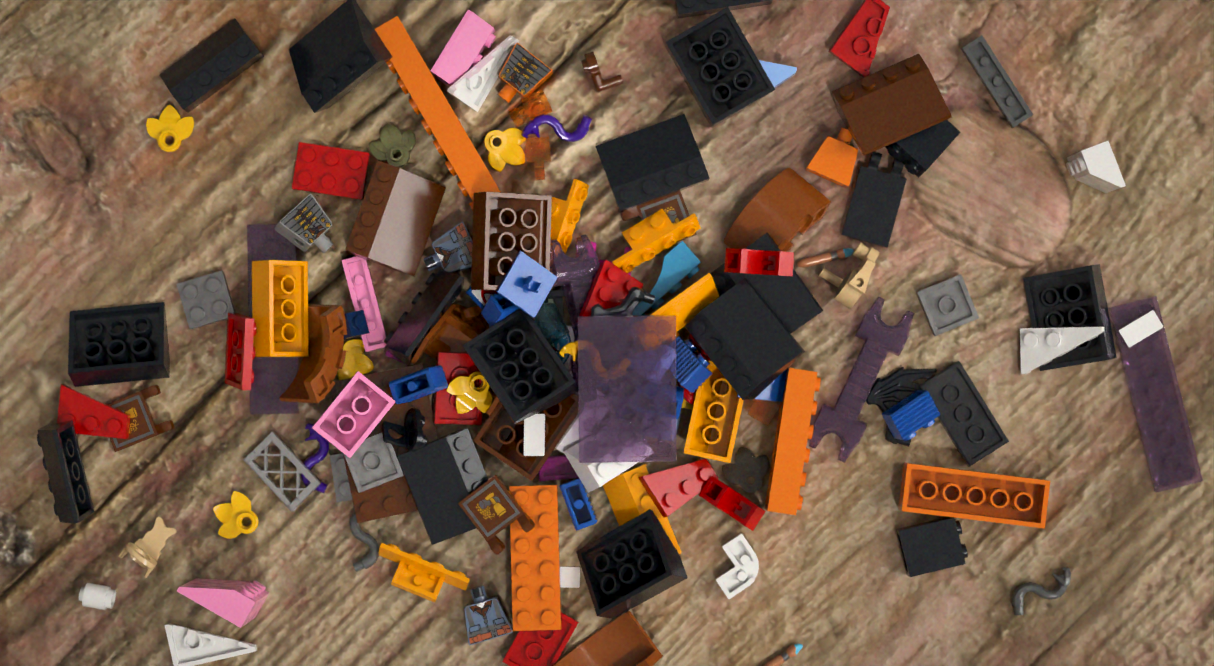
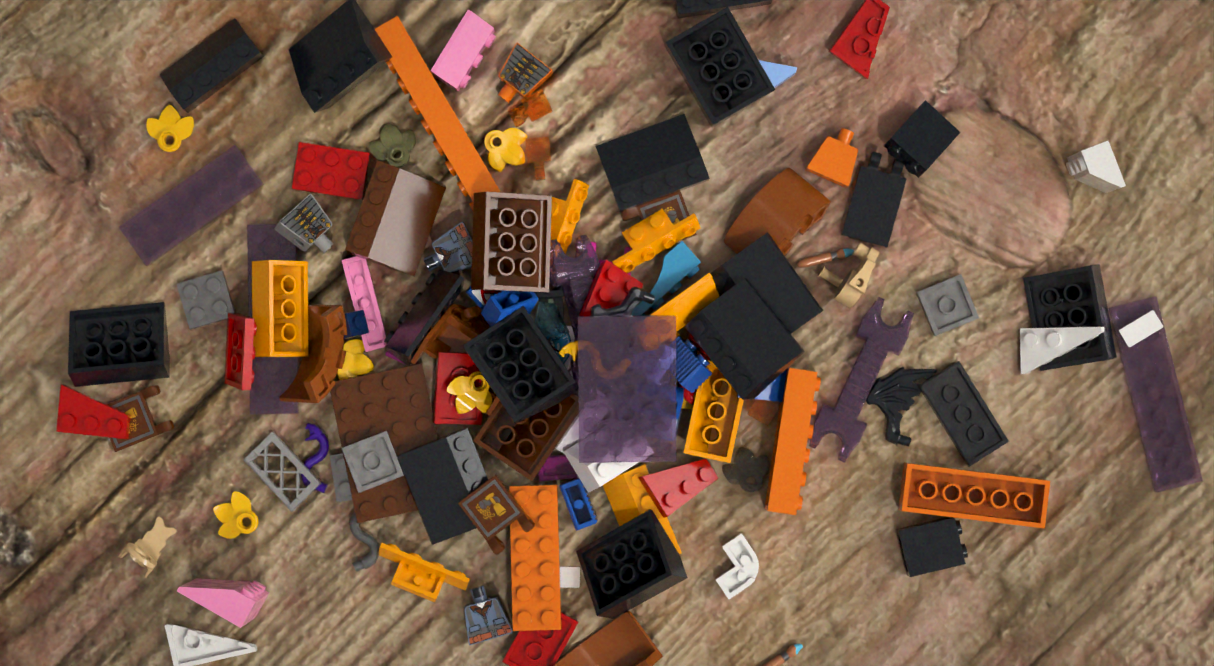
black slope [37,420,95,524] -> none
white brick [79,583,116,610] -> none
bright pink slope [312,371,396,458] -> none
black bracket [382,408,427,452] -> none
blue brick [389,365,448,404] -> none
white wing [447,35,519,112] -> none
piece [496,251,558,318] -> none
dark purple animal [522,115,592,142] -> none
white sticker [524,414,545,456] -> none
reddish brown plate [581,52,624,91] -> none
red brick [699,475,766,531] -> none
red brick [724,248,794,276] -> none
reddish brown slope [832,54,952,156] -> none
blue brick [882,389,940,441] -> none
dark grey plate [961,35,1033,128] -> none
dark grey animal [1012,567,1071,615] -> none
none -> clear purple plate [119,145,264,266]

